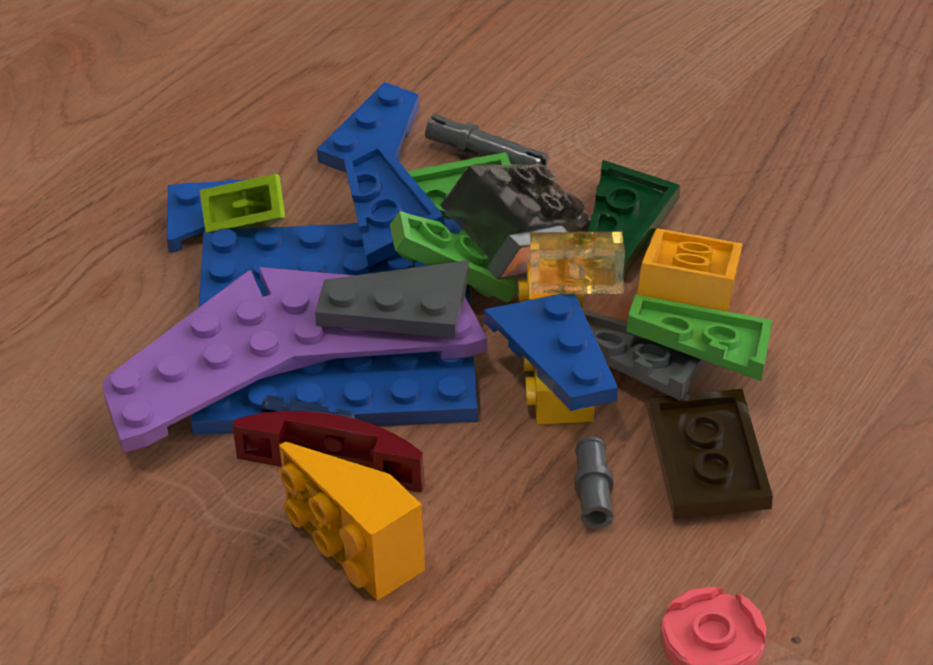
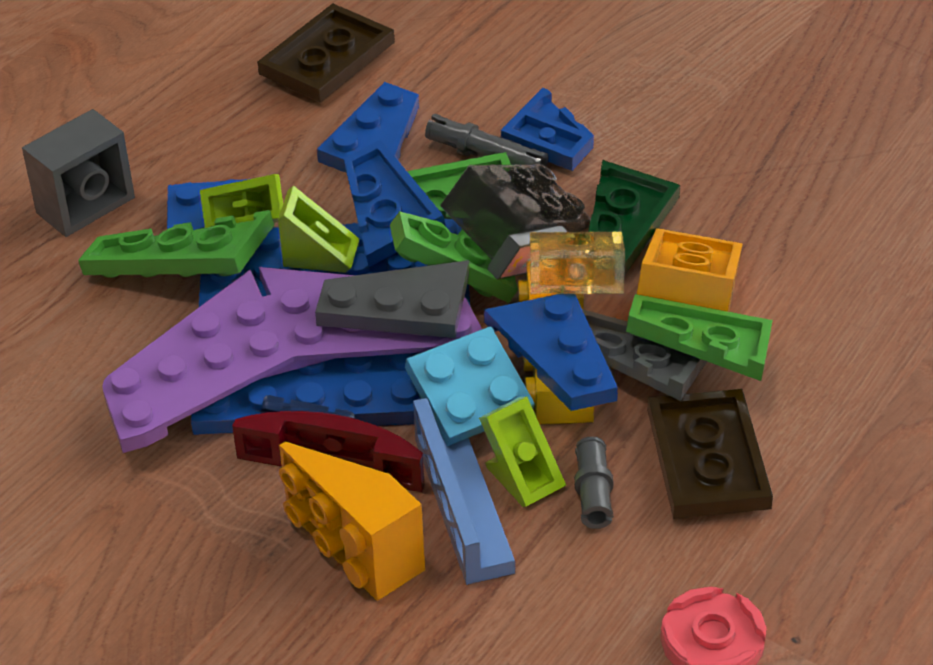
none -> dark grey brick [22,109,135,237]
none -> bright green wing [78,210,274,278]
none -> dark brown plate [257,3,395,103]
none -> lime slope [278,186,360,273]
none -> medium azure plate [405,326,535,446]
none -> medium blue fence [413,398,515,585]
none -> lime slope [479,396,566,507]
none -> blue wing [501,88,594,171]

